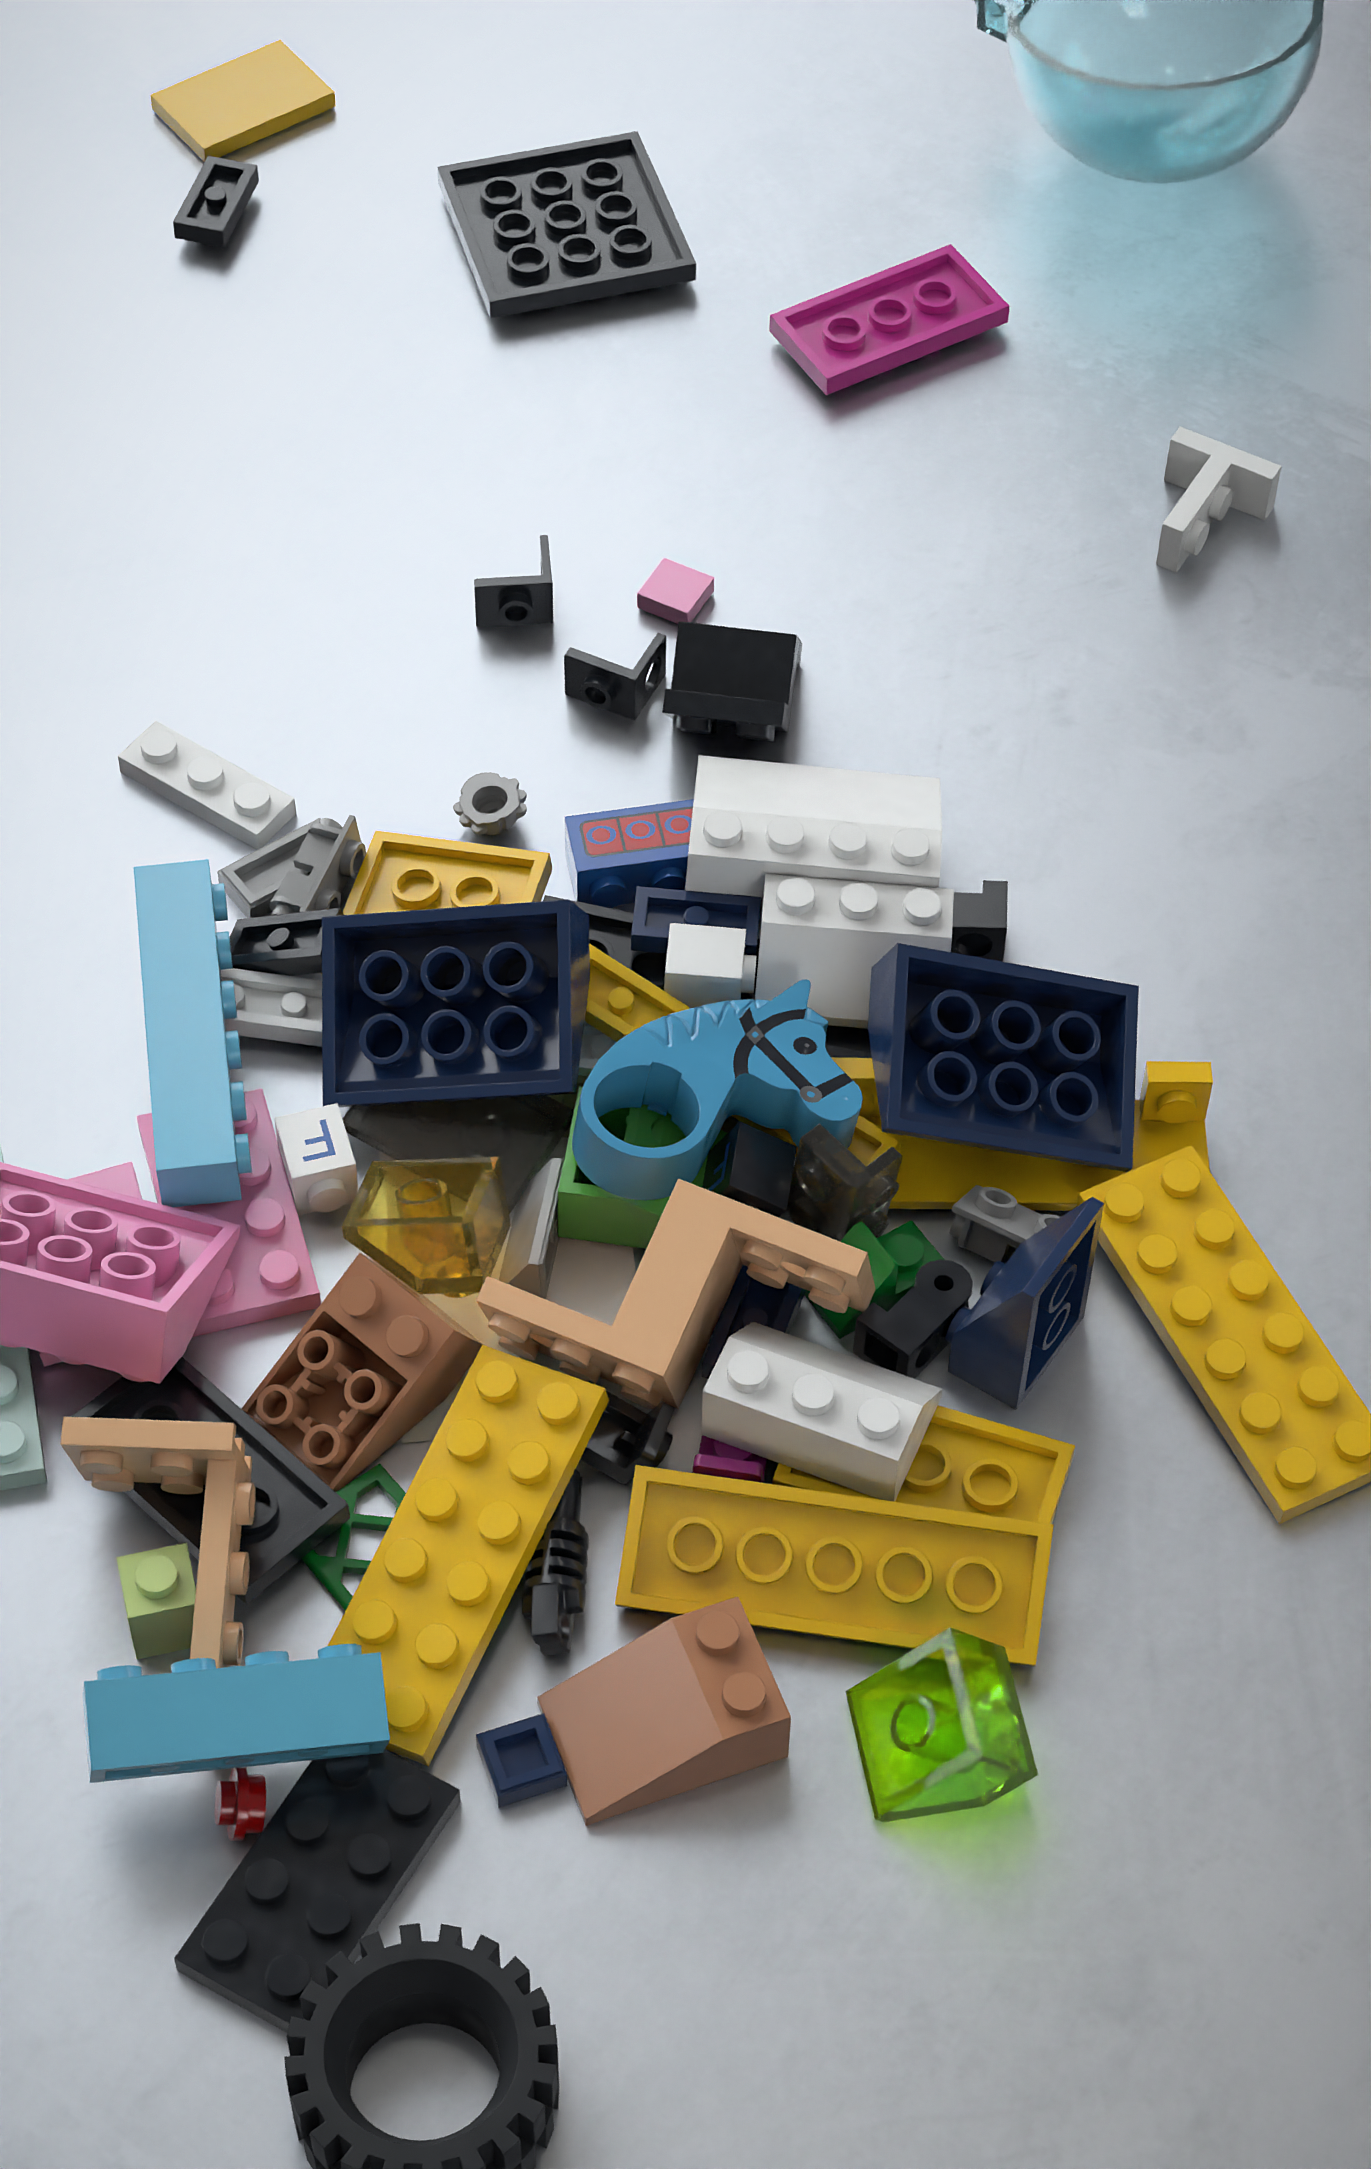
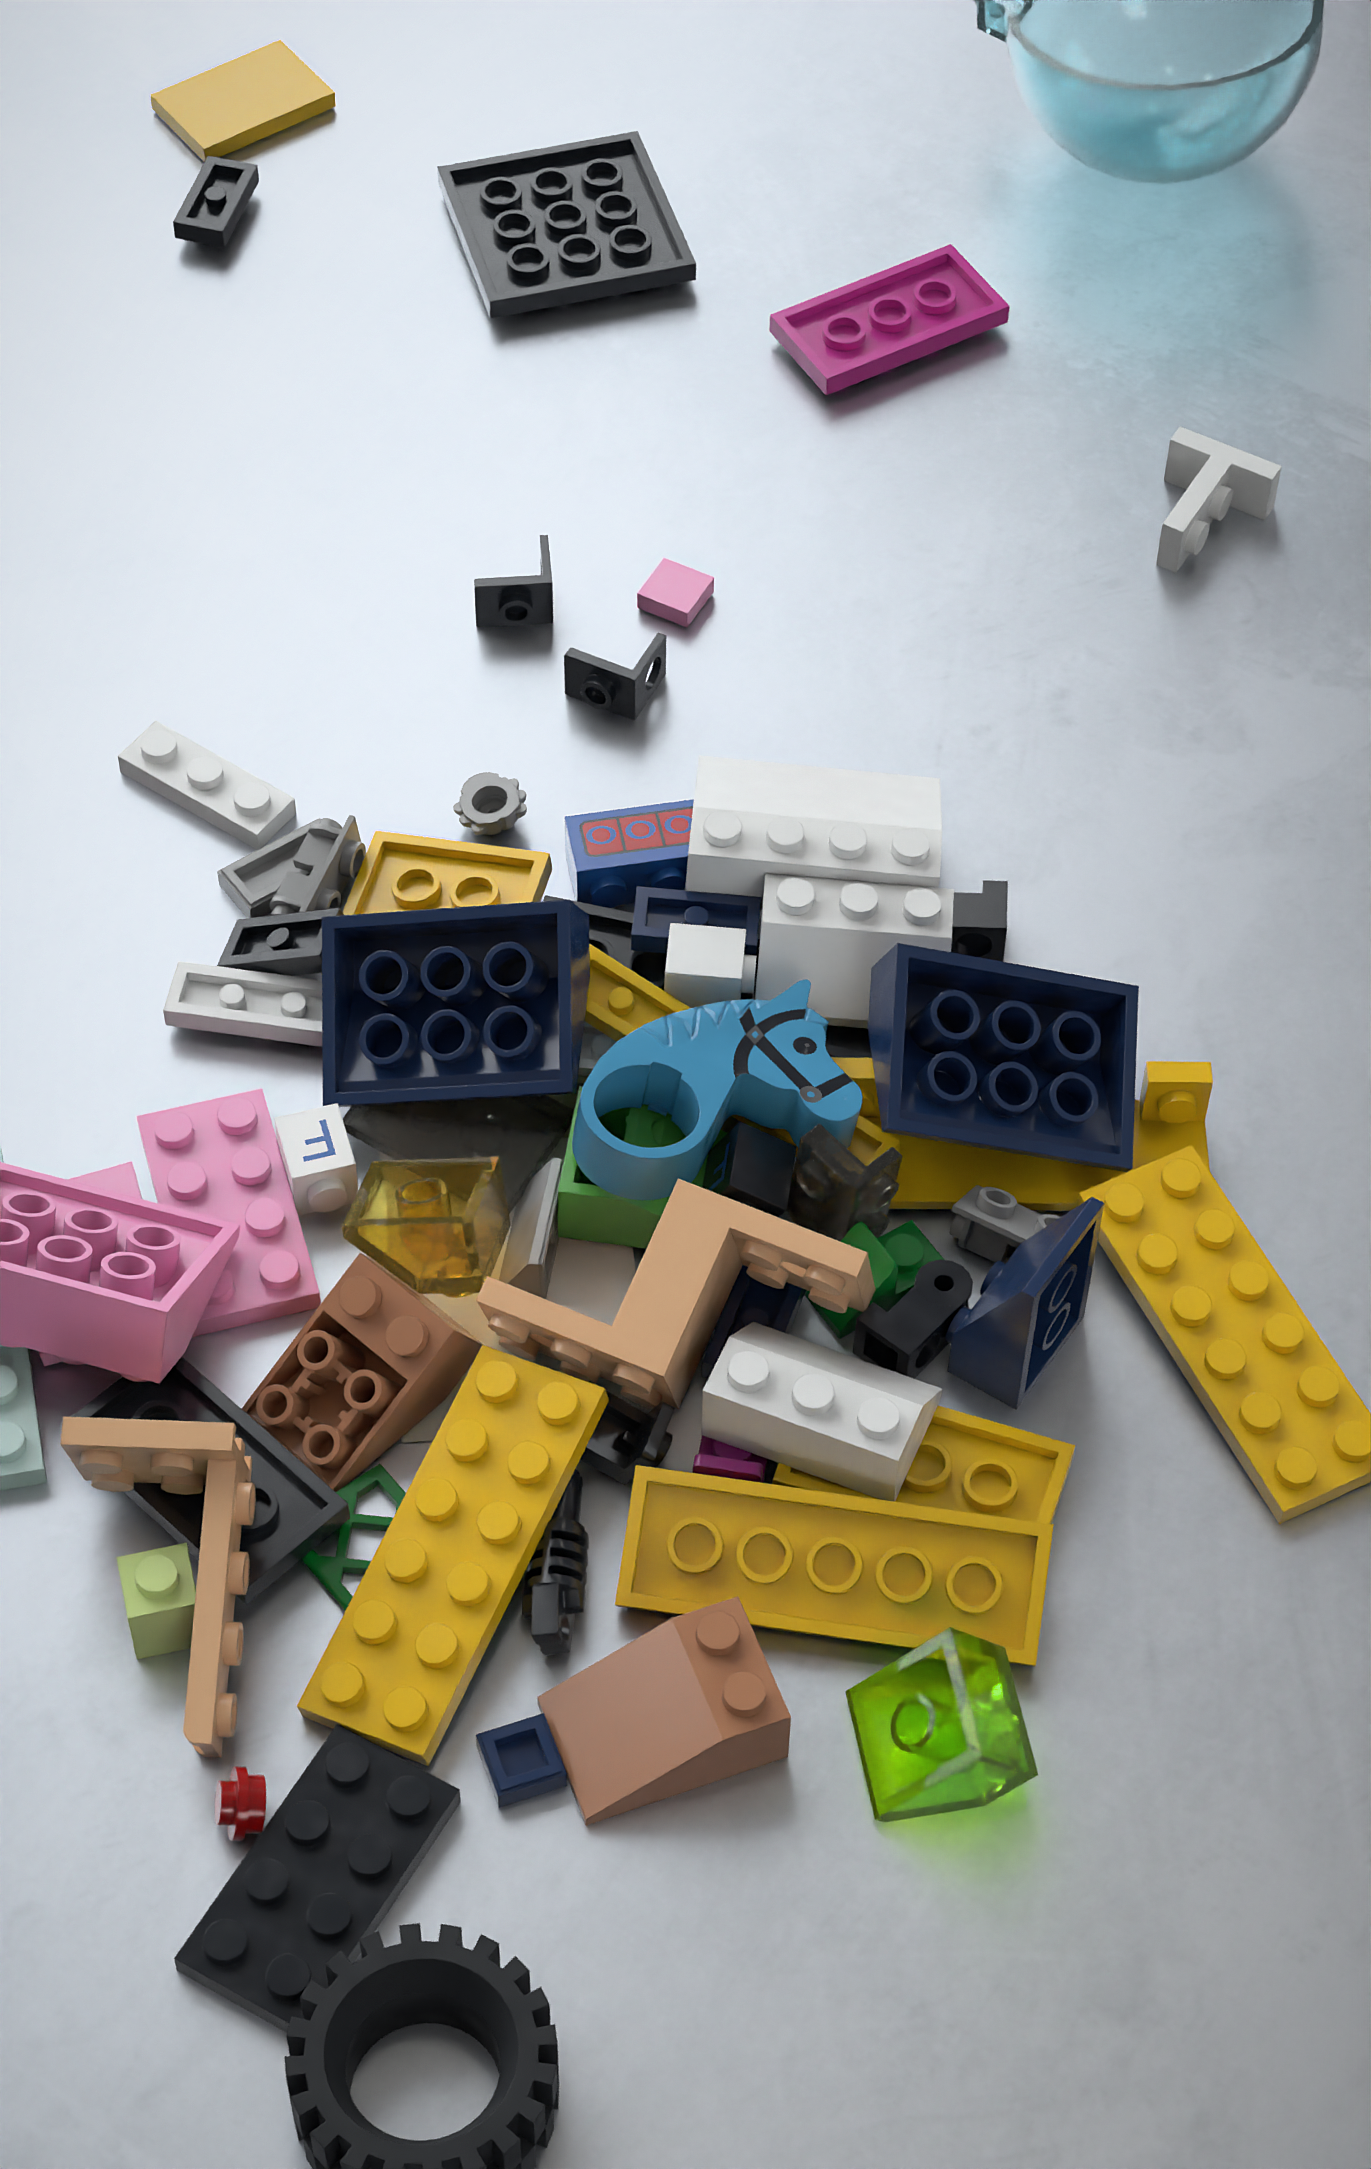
medium azure brick [82,1644,390,1783] -> none
medium azure brick [133,859,252,1207] -> none
black bracket [662,621,803,742] -> none

